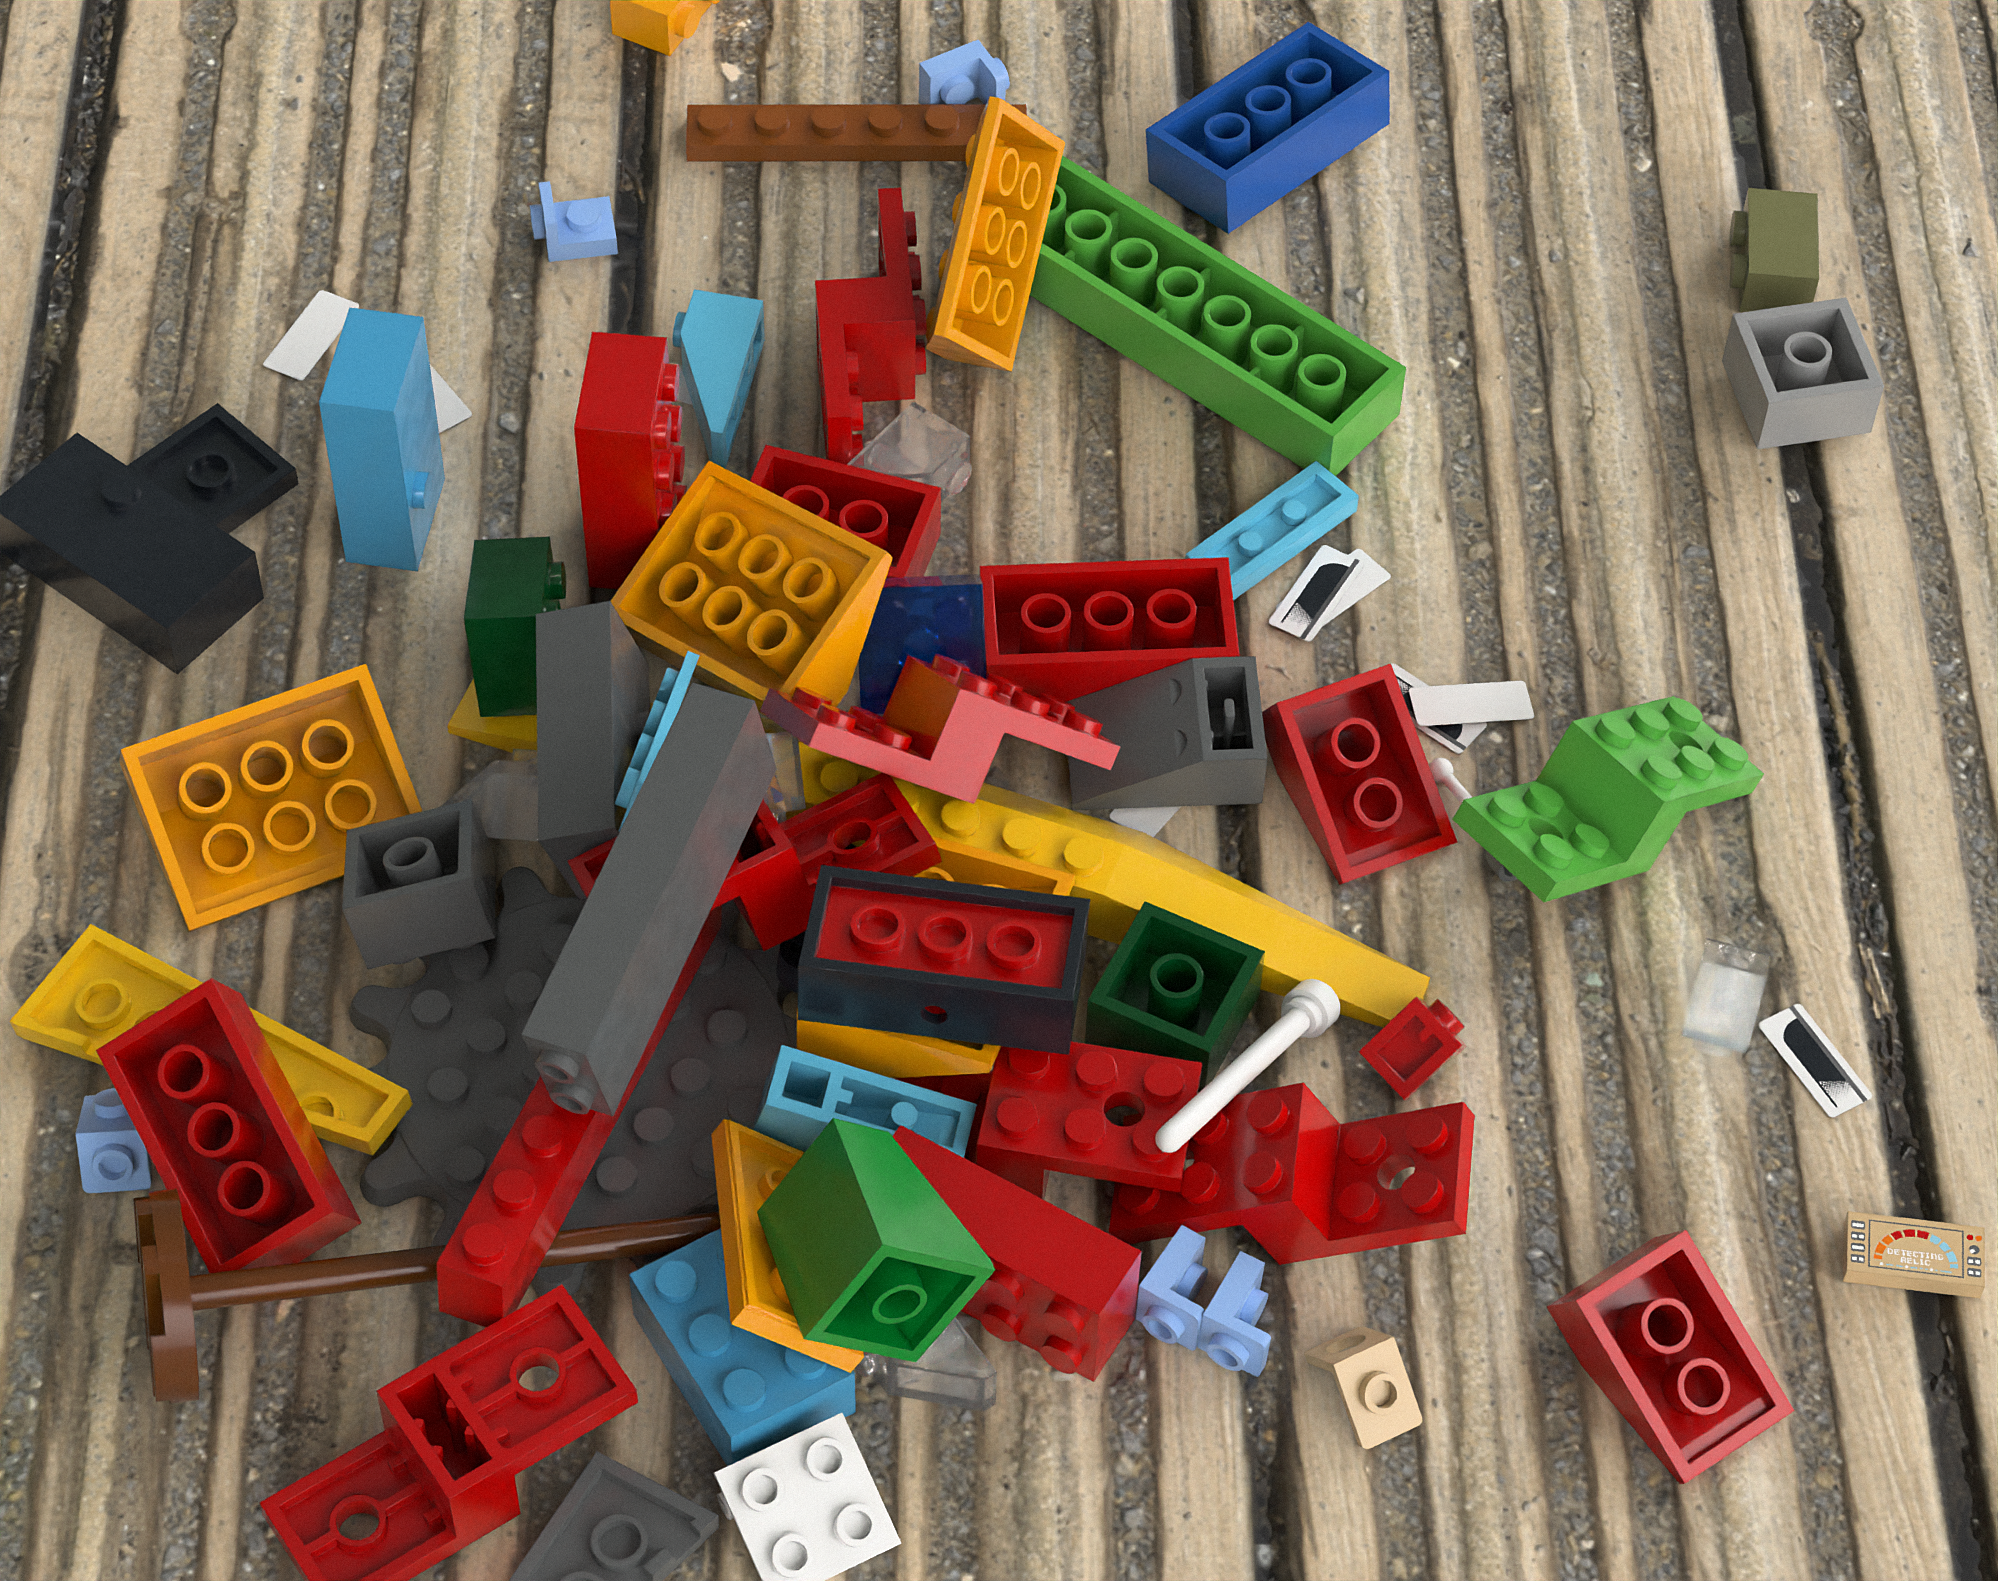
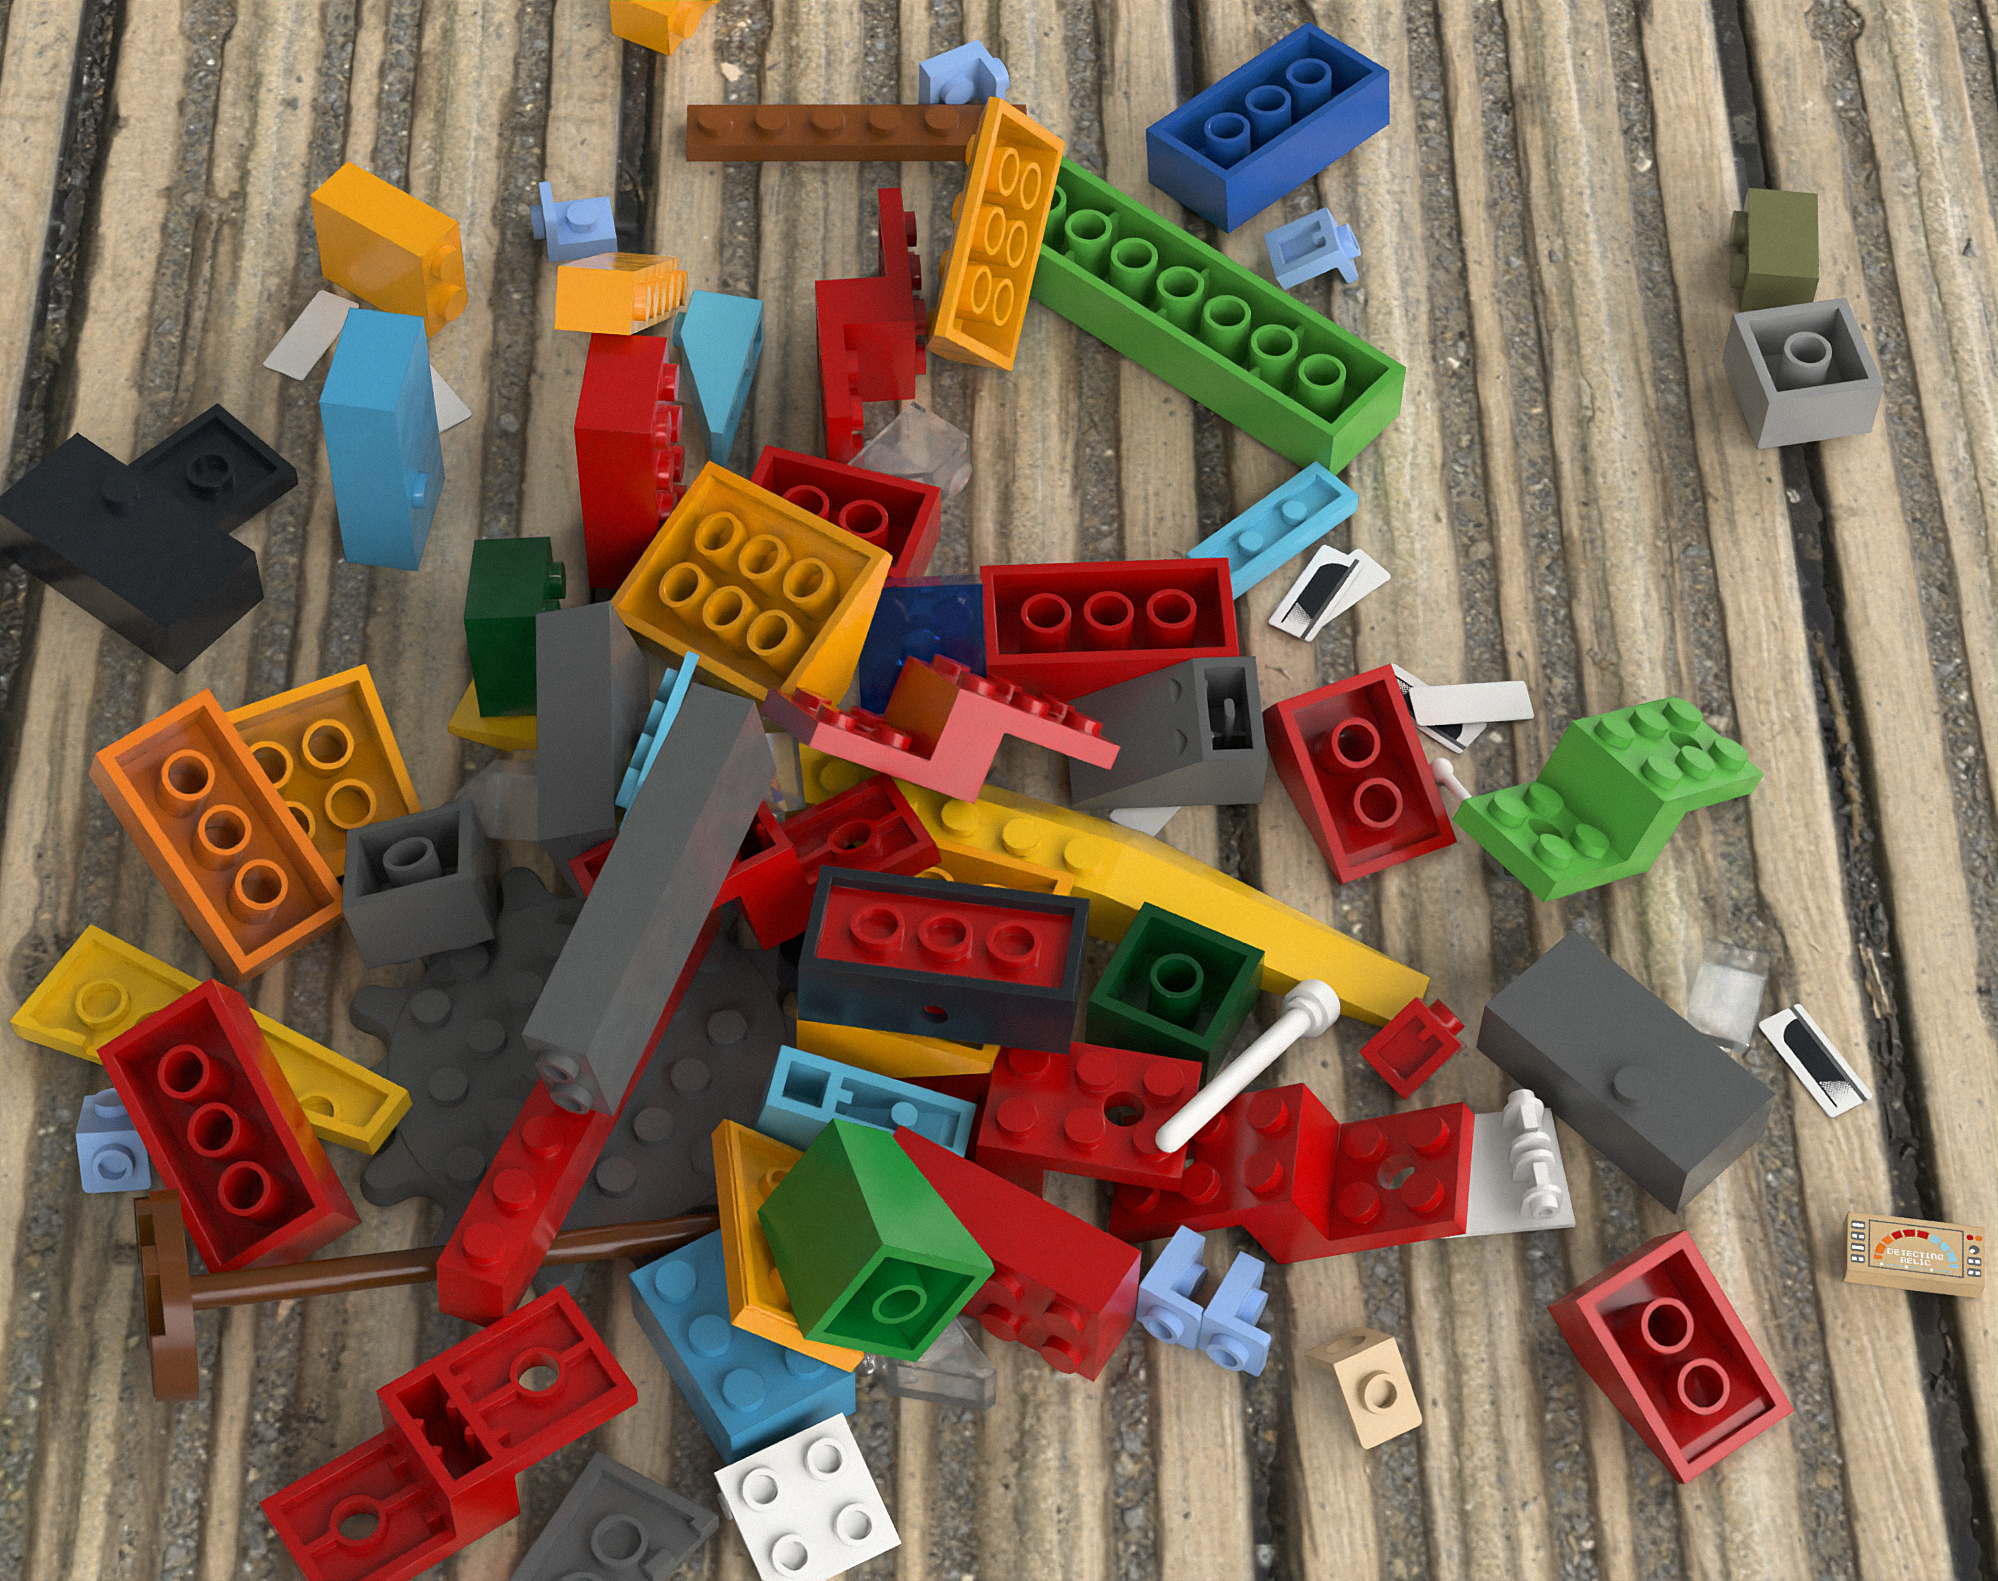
none -> orange brick [88,688,345,990]
none -> light orange brick [310,161,468,338]
none -> light orange brick [554,252,688,335]
none -> light blue bracket [1264,207,1361,290]
none -> white hinge [1441,1089,1576,1239]
none -> dark grey brick [1476,929,1776,1215]

